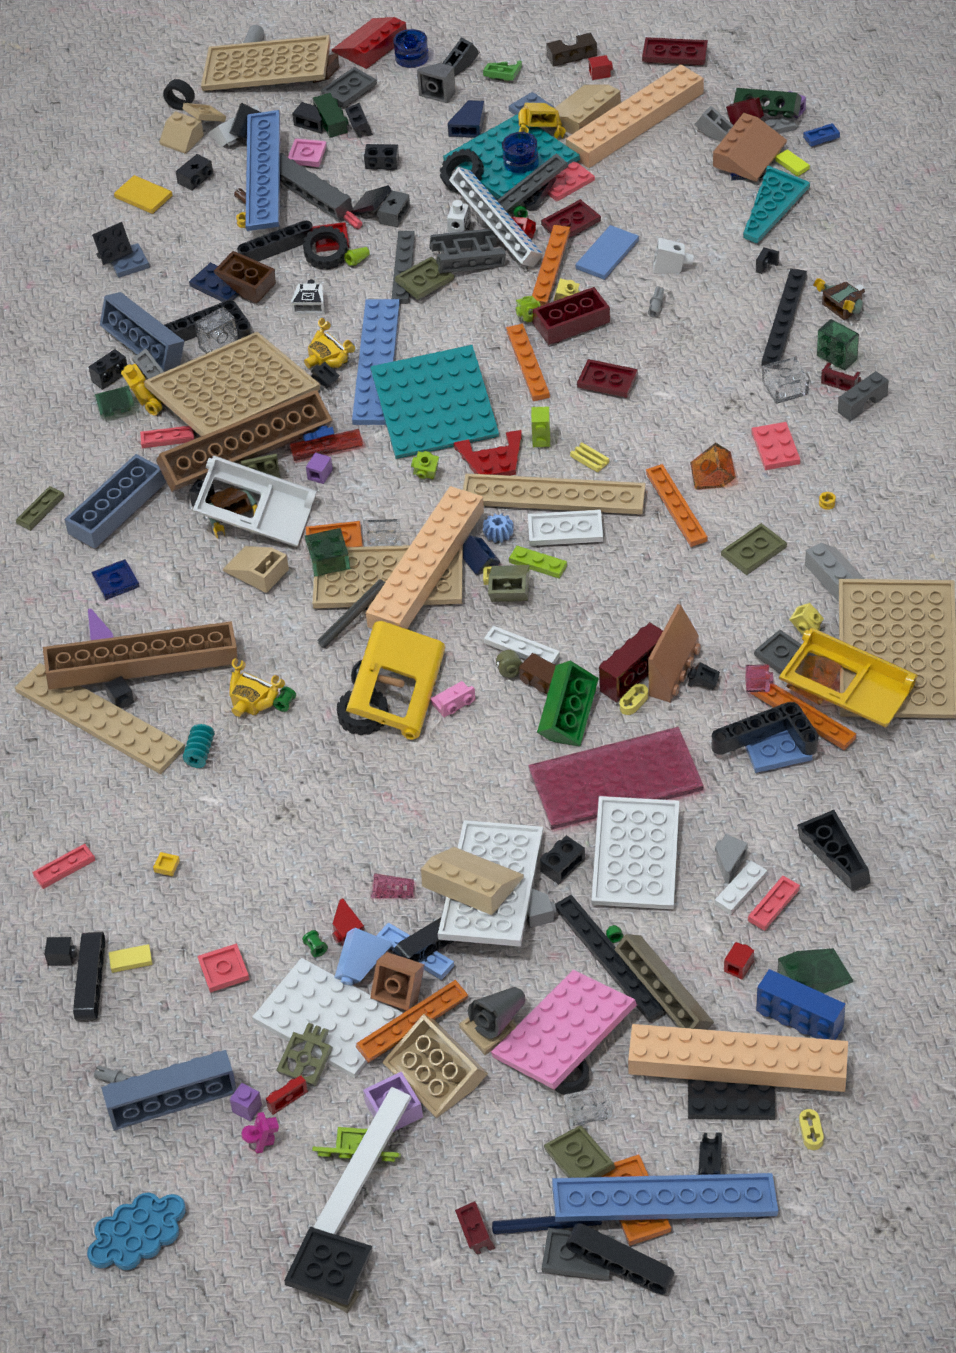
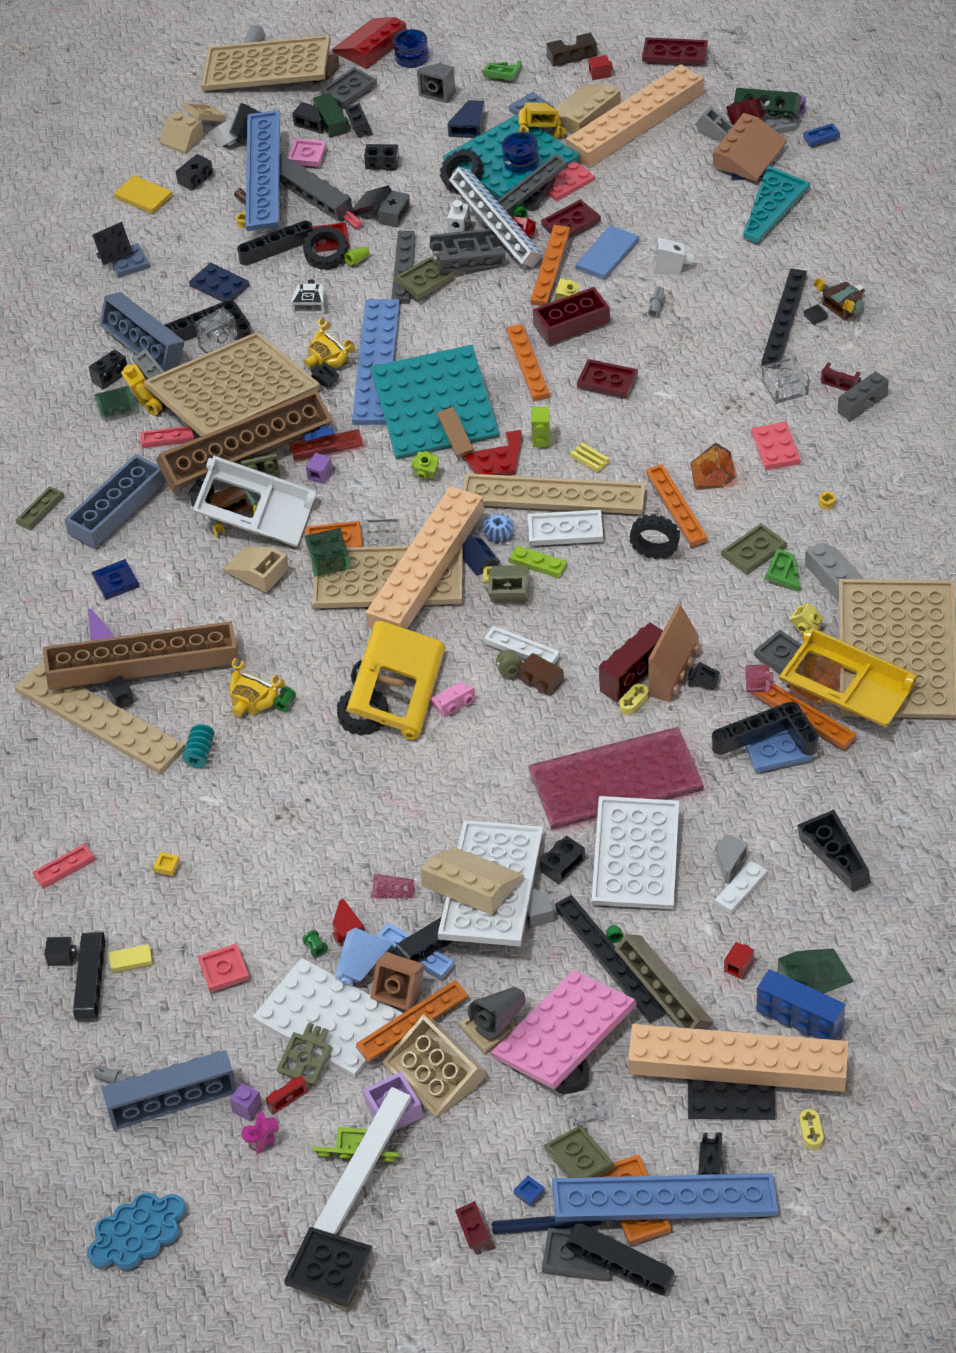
black tyre [163,79,195,111] -> none
reddish brown slope [214,251,276,304] -> none
dark grey axle [317,579,386,648] -> none
black slope [442,37,480,77] -> none
lime brick [515,296,541,322] -> none
green slope [537,660,599,746] -> none
coral plate [748,876,800,931] -> none
black bracket [756,247,780,274] -> none
neon yellow tile [775,149,810,177] -> none
clear green brick [817,319,859,371] -> none
none -> medium nougat tile [437,407,473,458]
none -> blue plate [514,1175,545,1207]
none -> black tyre [629,514,680,559]
none -> bright green wing [765,548,801,591]
none -> black tile [803,304,828,325]

